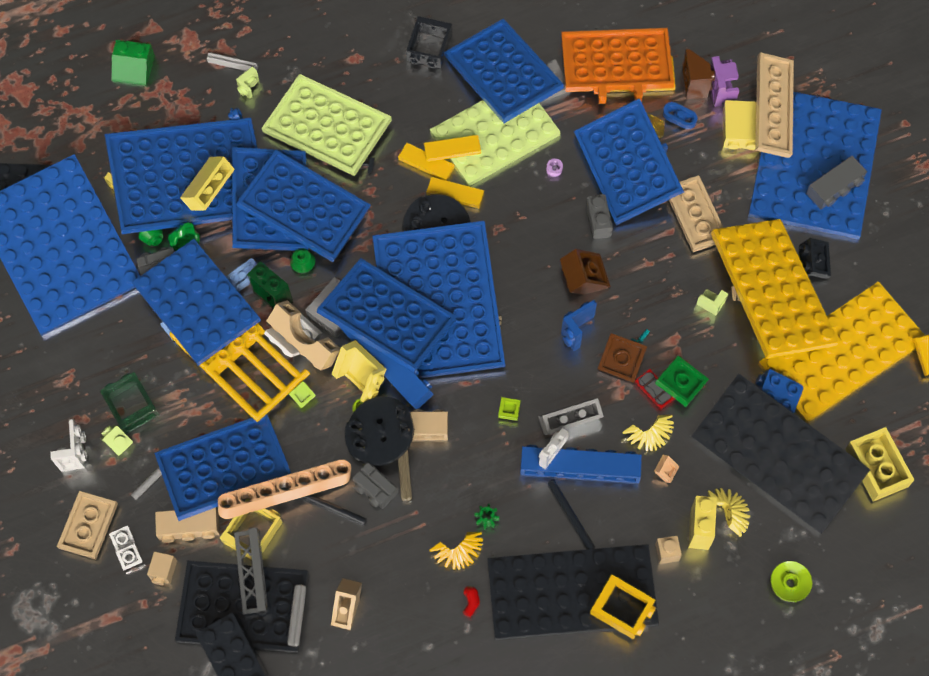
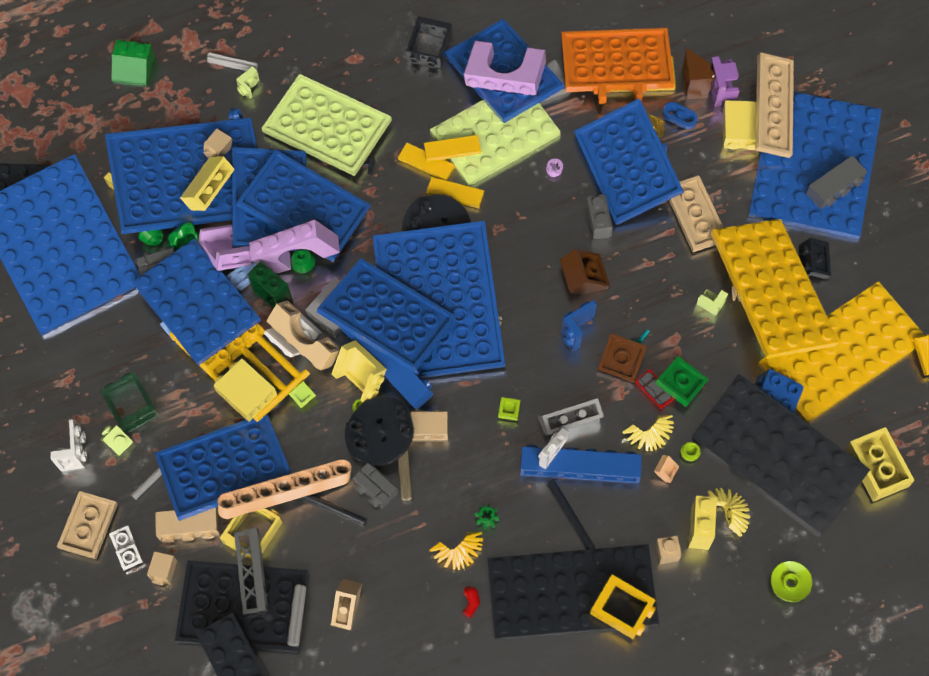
none -> lavender panel [198,225,252,271]
none -> tan brick [204,129,232,158]
none -> light yellow brick [214,359,277,422]
none -> lavender arch [249,220,340,274]
none -> lavender arch [464,41,546,95]
none -> lime plate [680,442,701,462]

